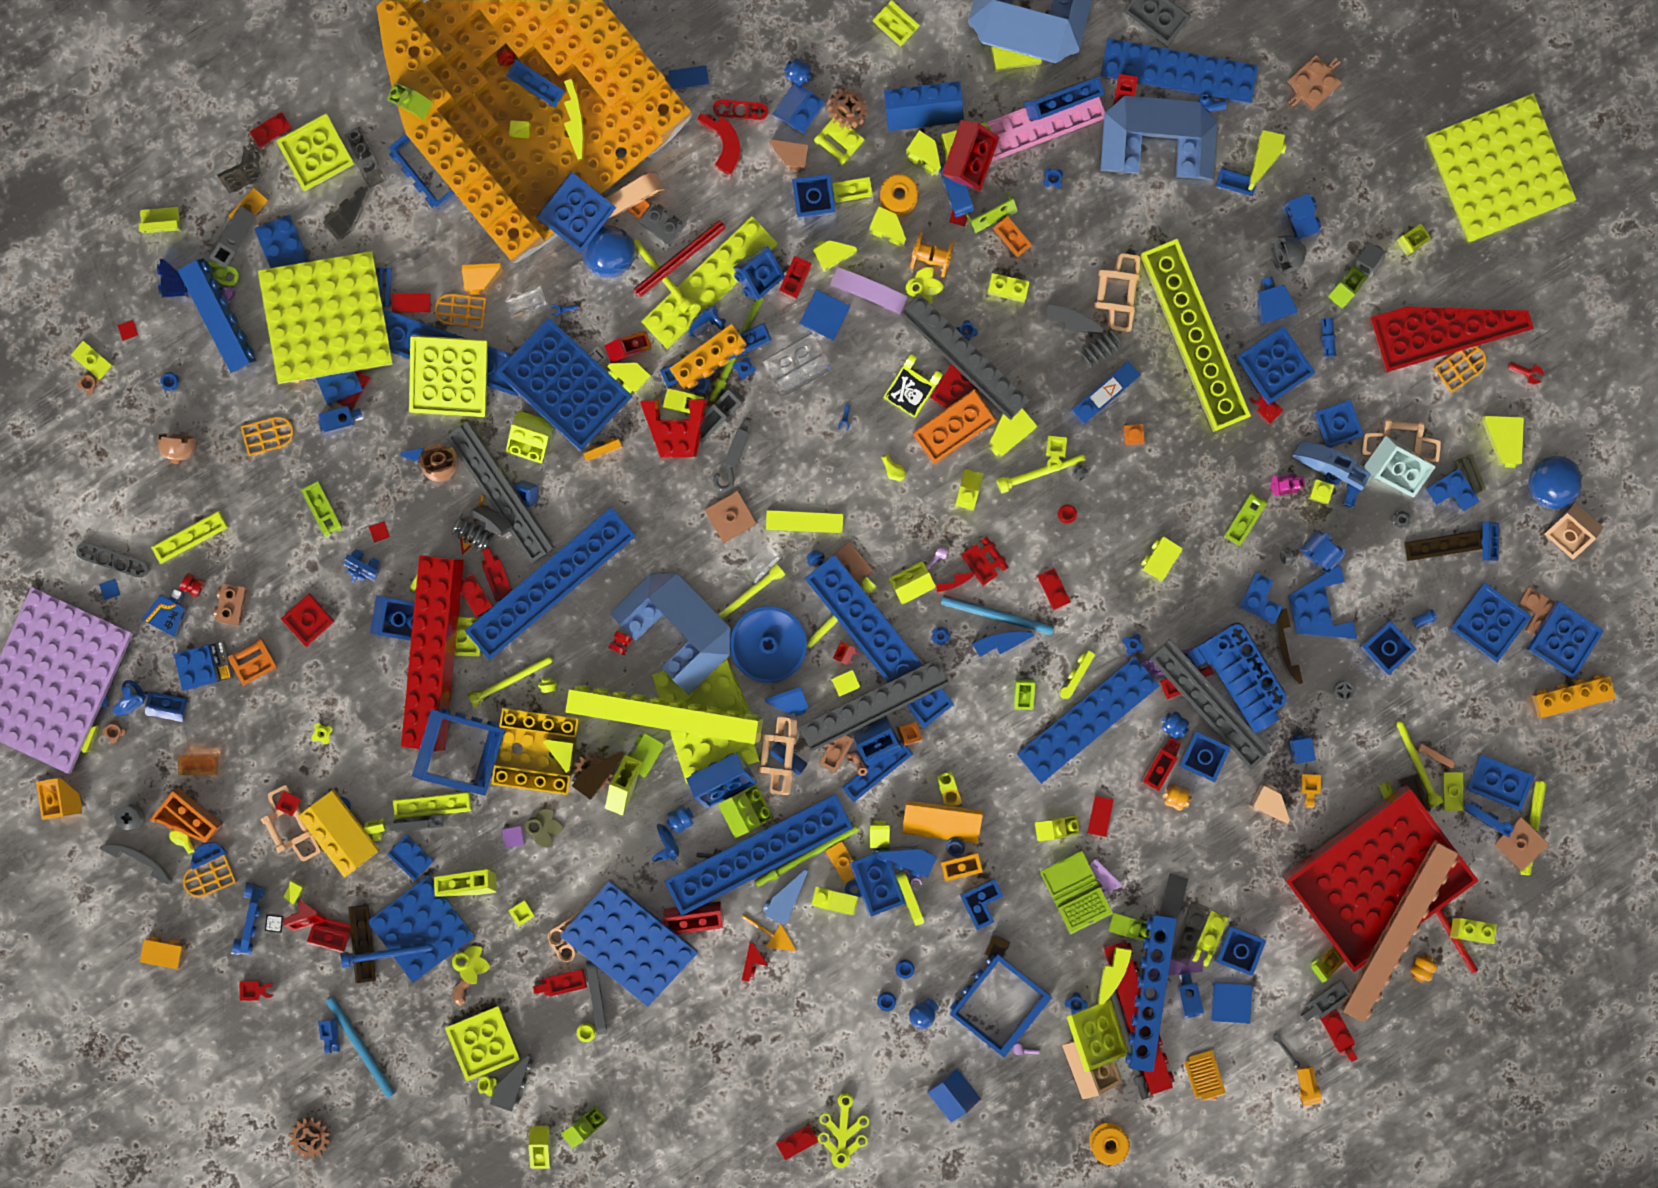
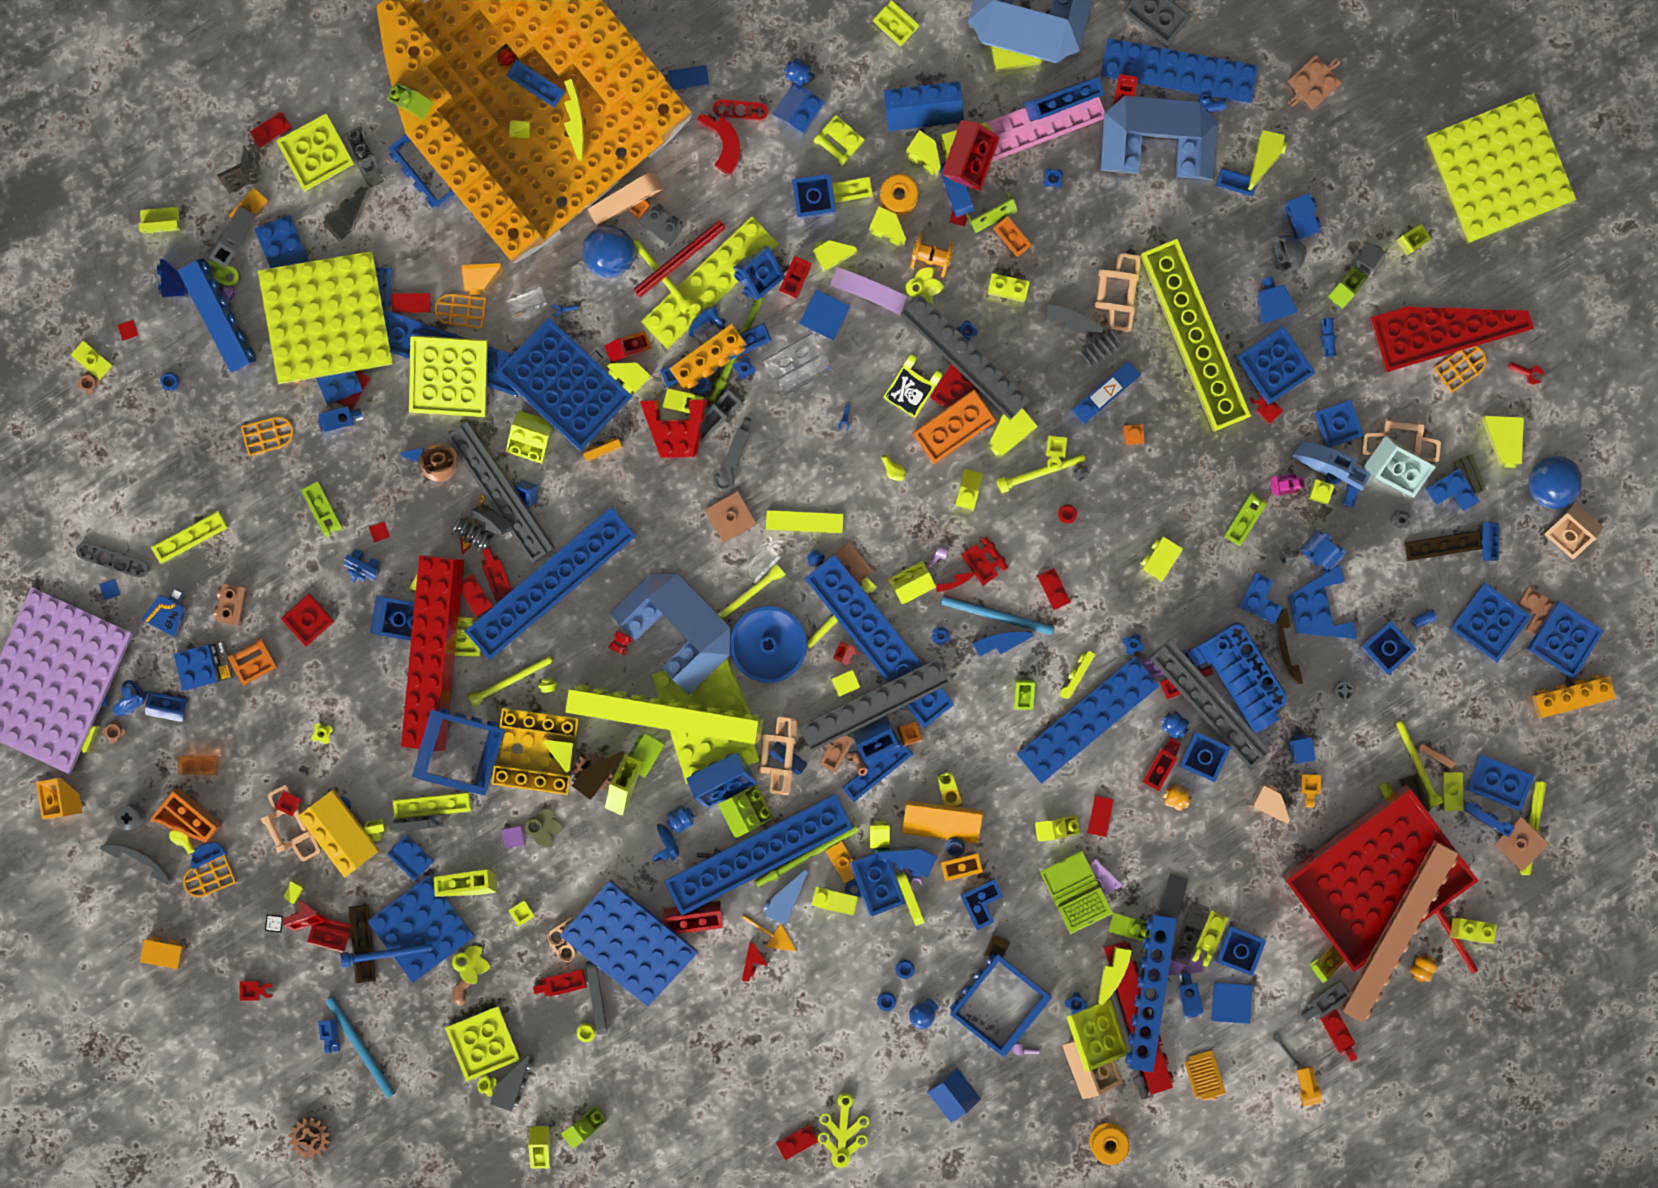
nougat cylinder [157,433,197,464] -> none
red wheel [179,573,205,598] -> none
blue plate [231,882,265,955] -> none
blue plate [536,172,616,253] -> none
blue slope [765,687,808,717] -> none
nougat slope [770,139,808,172] -> none
nougat gear [826,88,869,129] -> none

